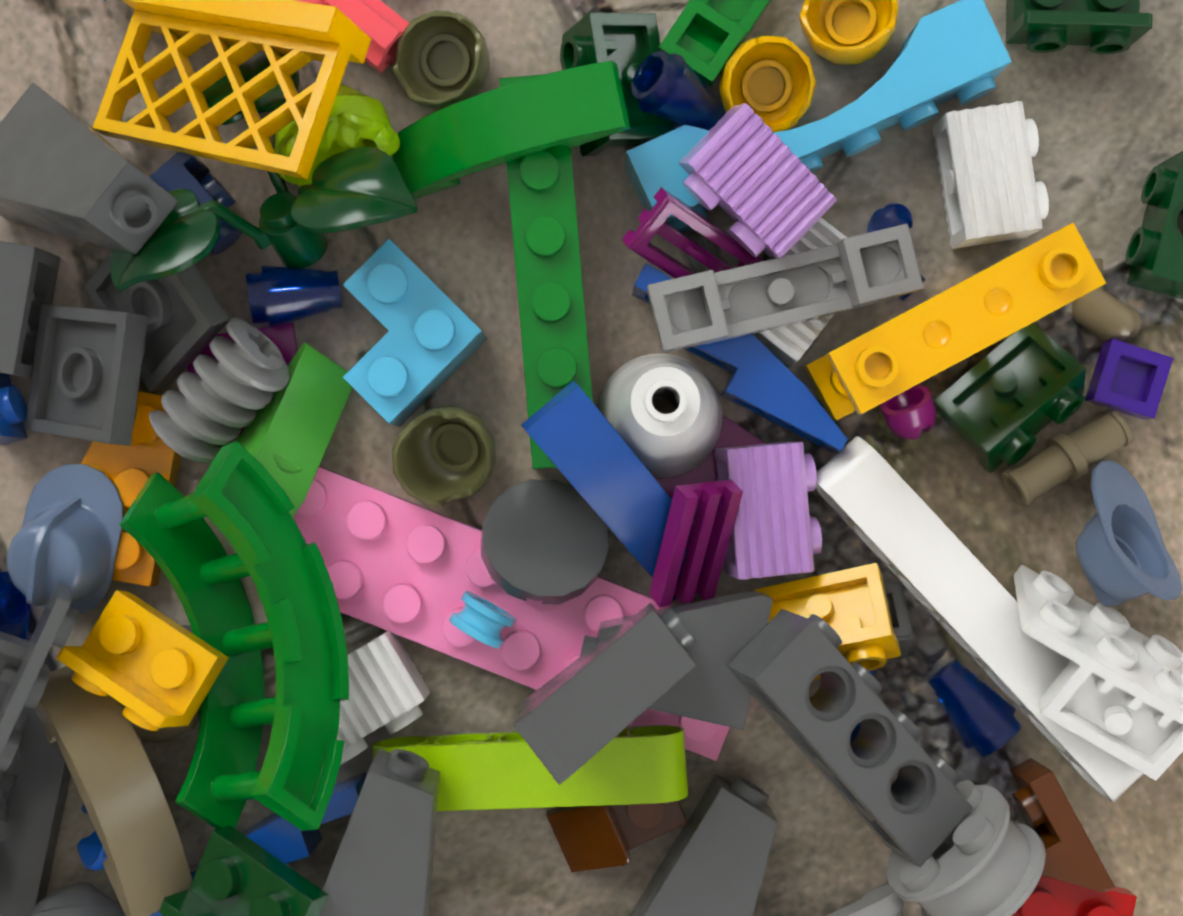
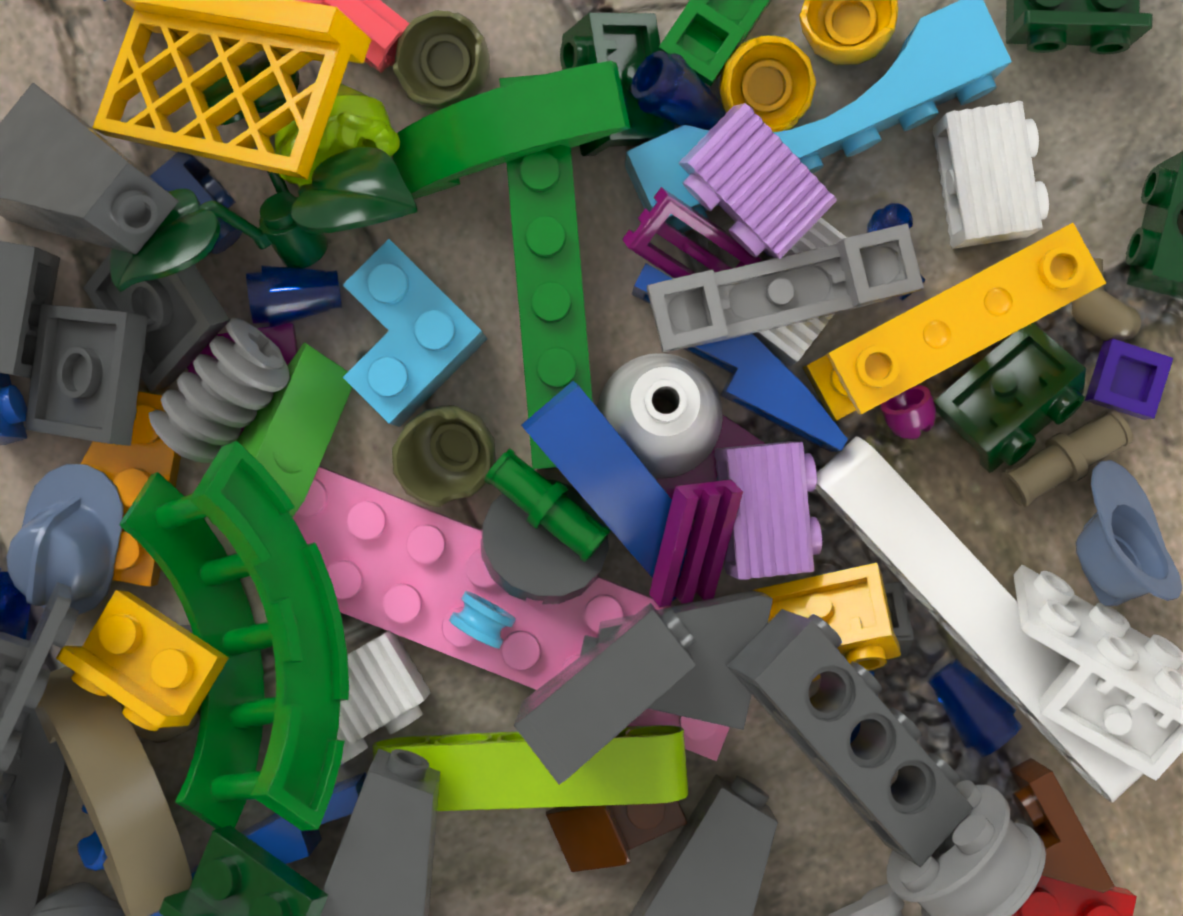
none -> green pin [484,448,611,563]

